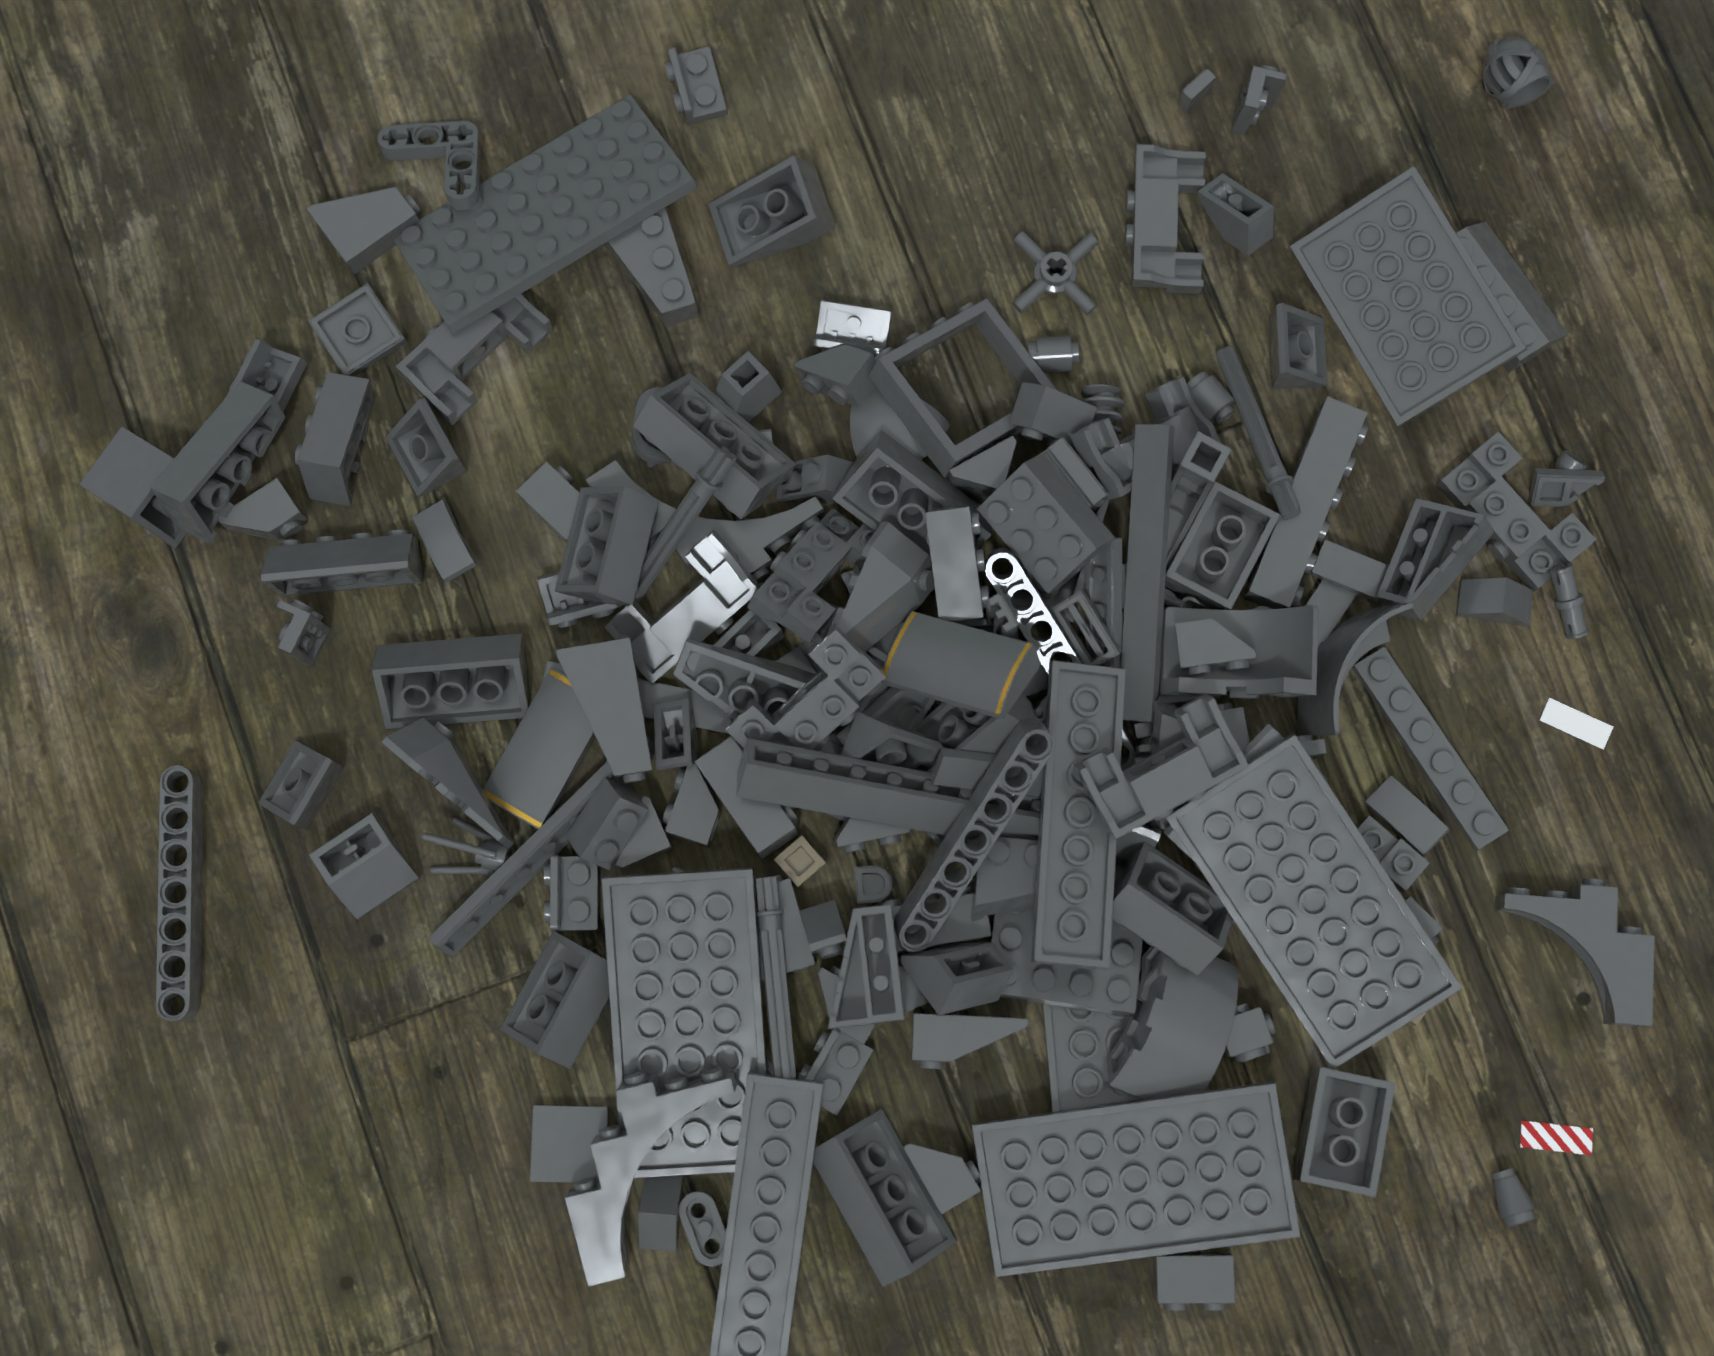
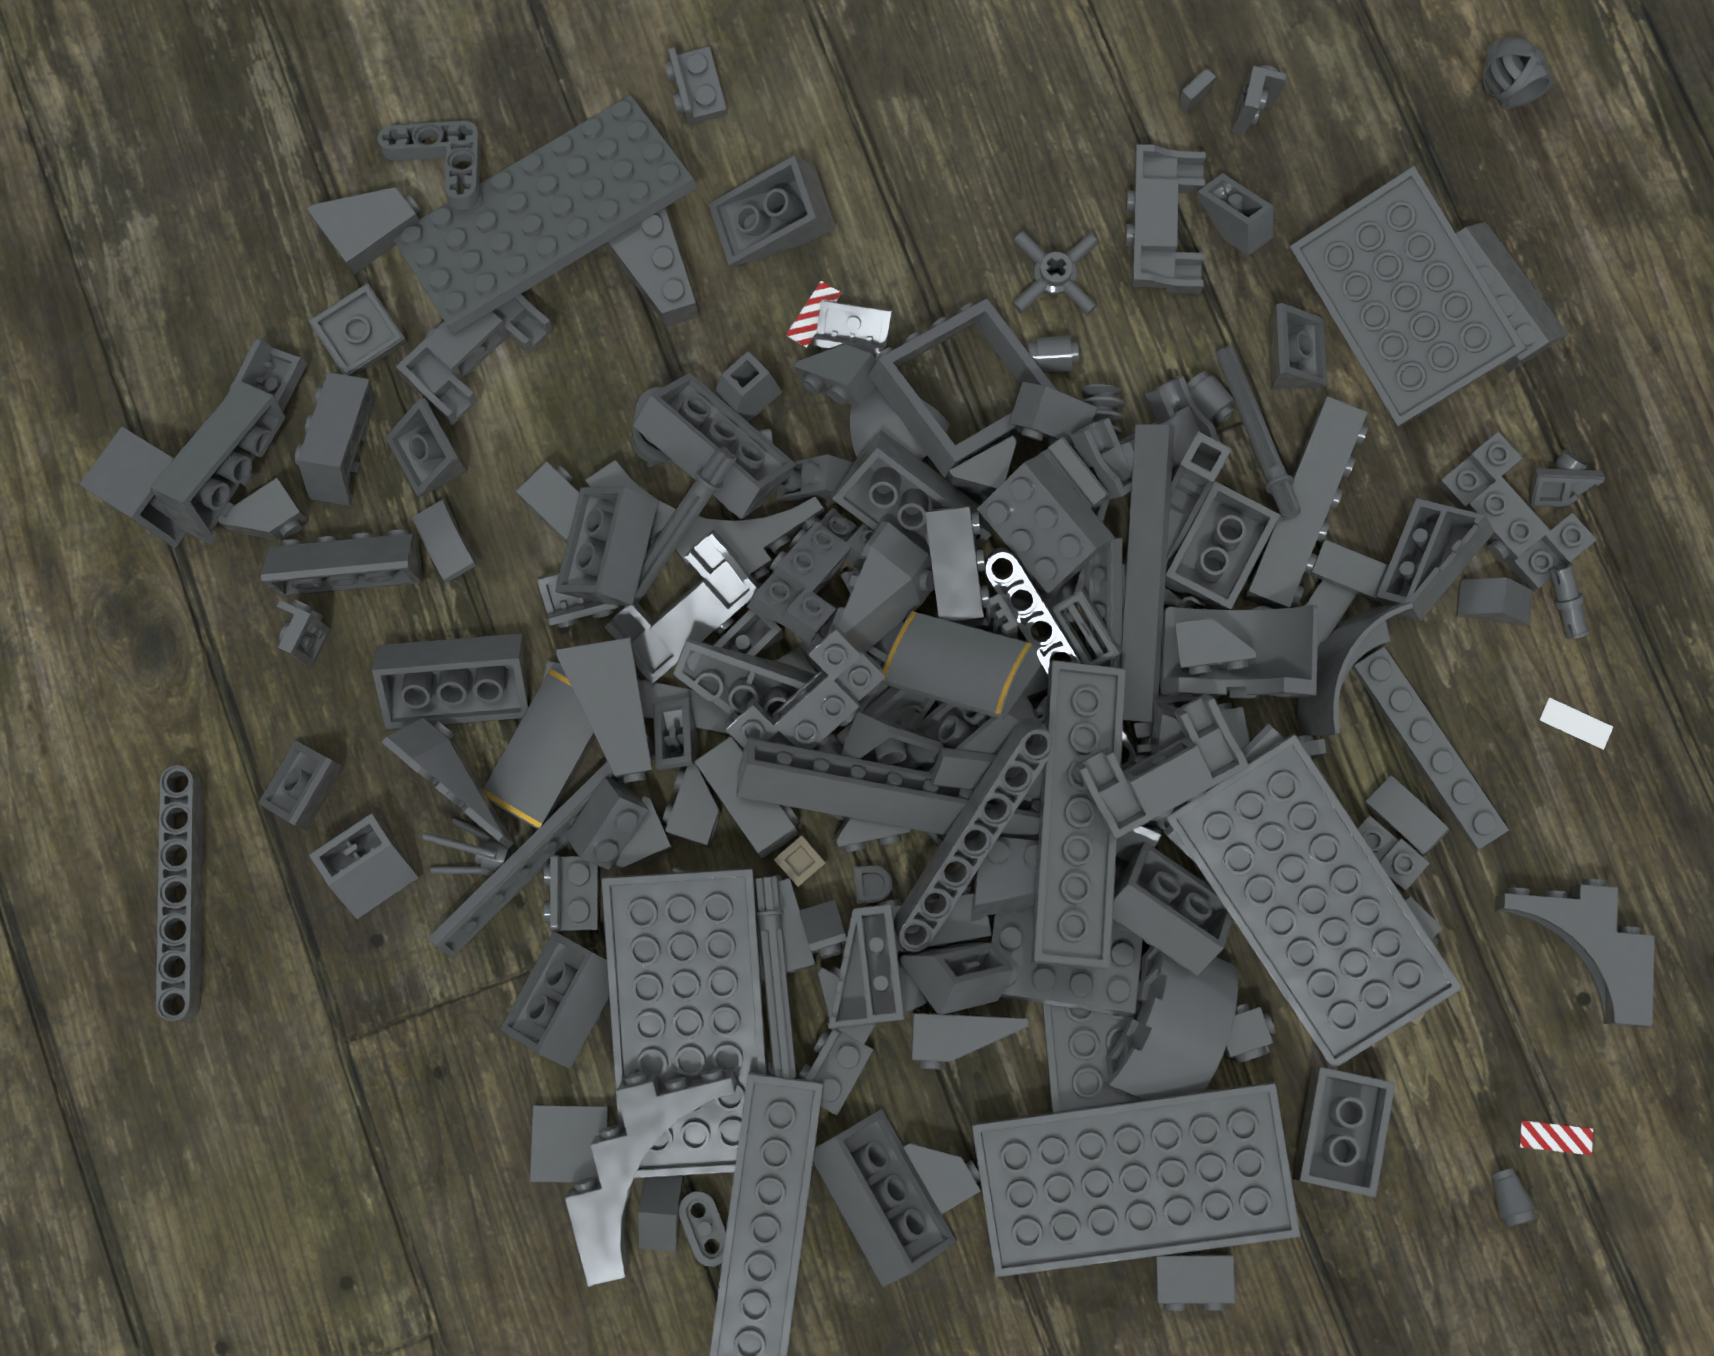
none -> sticker [786,281,842,348]

